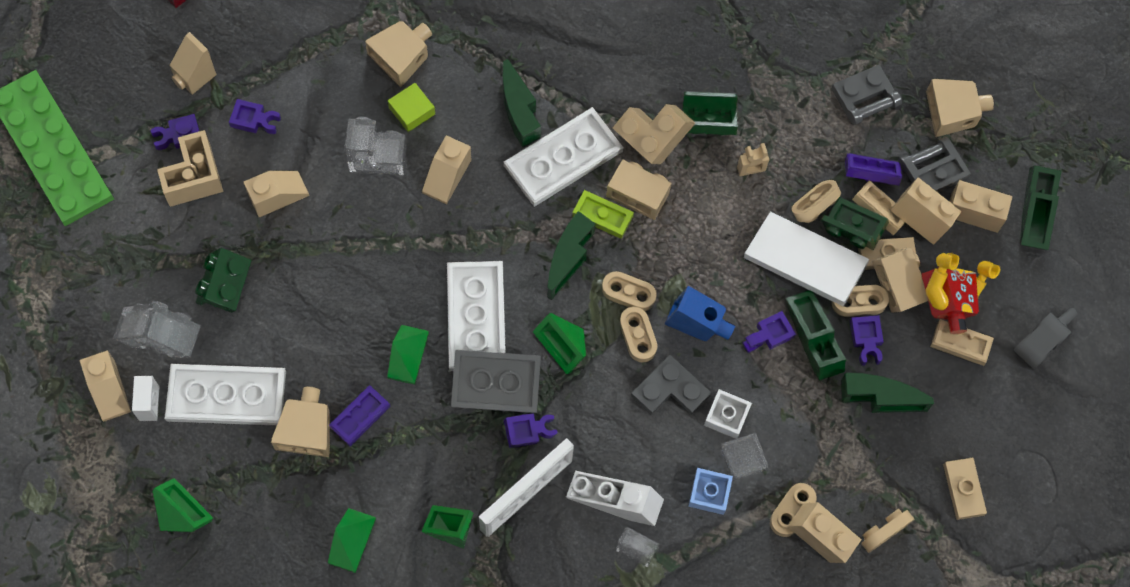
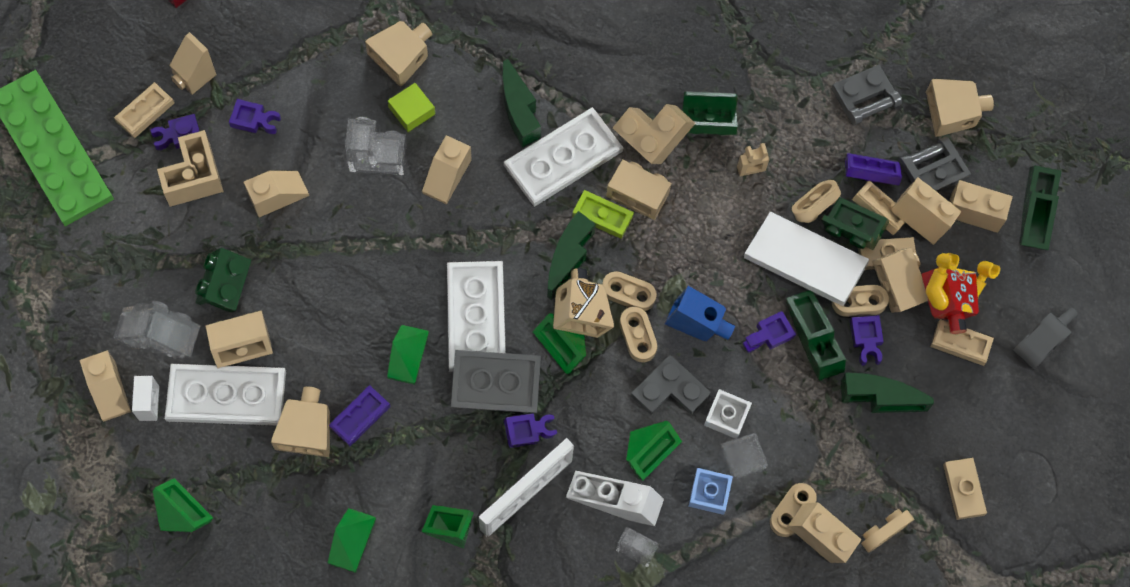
none -> tan plate [114,82,174,138]
none -> tan brick [206,311,273,368]
none -> tan torso [553,268,614,338]
none -> green slope [626,421,682,481]

